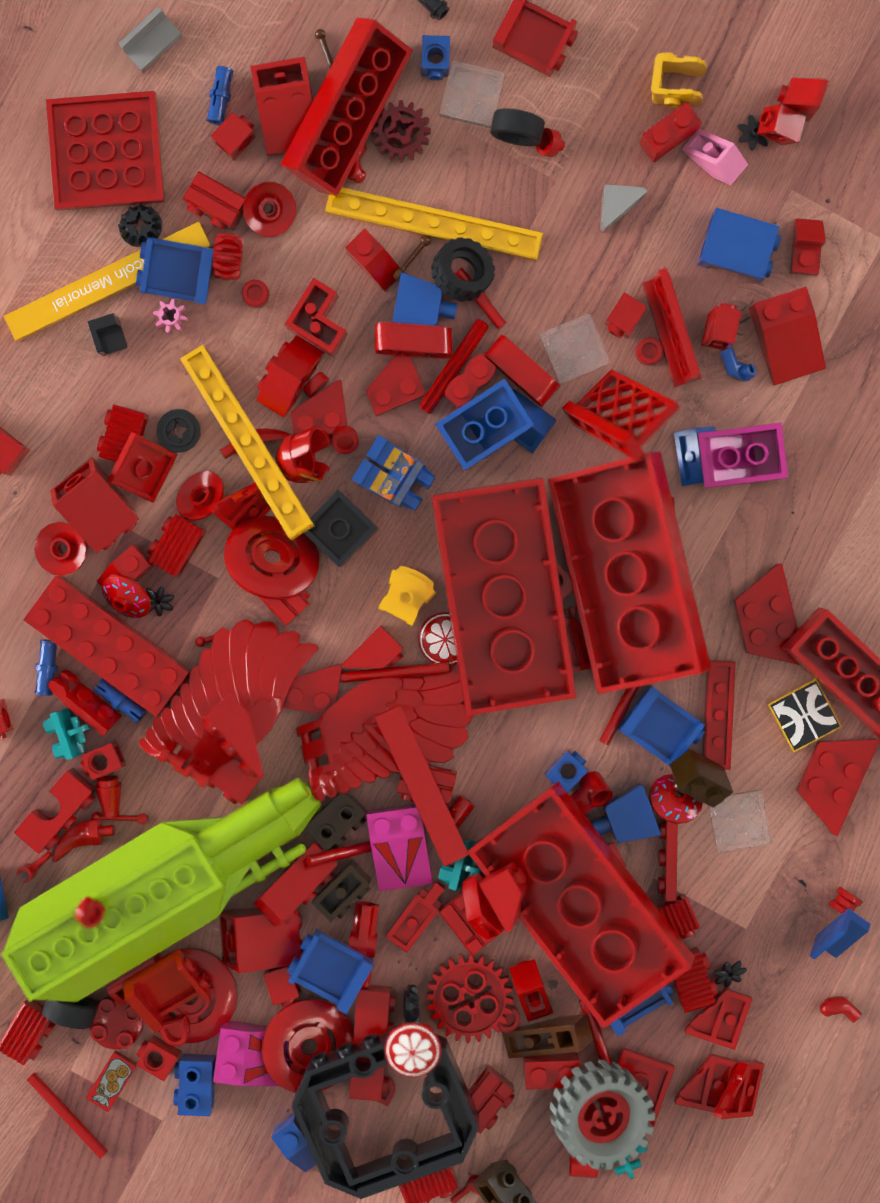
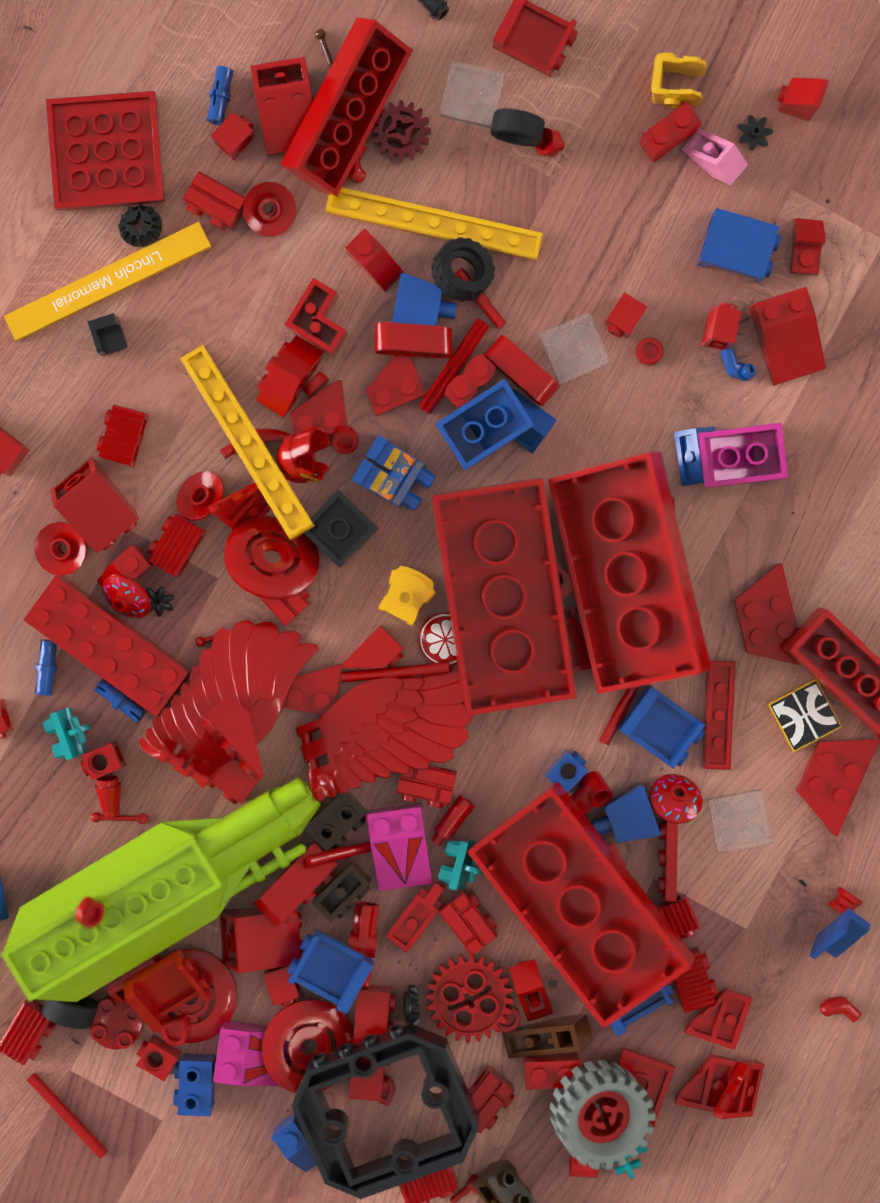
red arch [14,768,96,854] -> none
red hand [16,851,53,883] -> none
red hinge [48,669,122,736] -> none
red bar [52,819,115,862] -> none
tile [86,1050,137,1112] -> none
red tile [107,432,177,503] -> none
light grey panel [119,7,183,73] -> none
blue panel [136,237,214,304] -> none
bright pink gear [153,299,189,334] -> none
black gear [157,409,201,453] -> none
red gear [212,233,243,281] -> none
red tile [241,279,270,308] -> none
red tile [374,705,469,867] -> none
dish [385,1023,441,1077] -> none
reddish brown hinge [393,235,431,280] -> none
blue brick [421,35,450,80] -> none
red slope [461,873,504,940] -> none
red slope [479,862,527,933] -> none
red fence [562,369,680,461] -> none
red piece [578,999,612,1065] -> none
light grey slope [600,184,648,233] -> none
red fence [642,267,702,387] -> none
dark brown brick [669,749,734,808] -> none
black plant [714,961,747,988] -> none
red brick [757,104,806,145] -> none

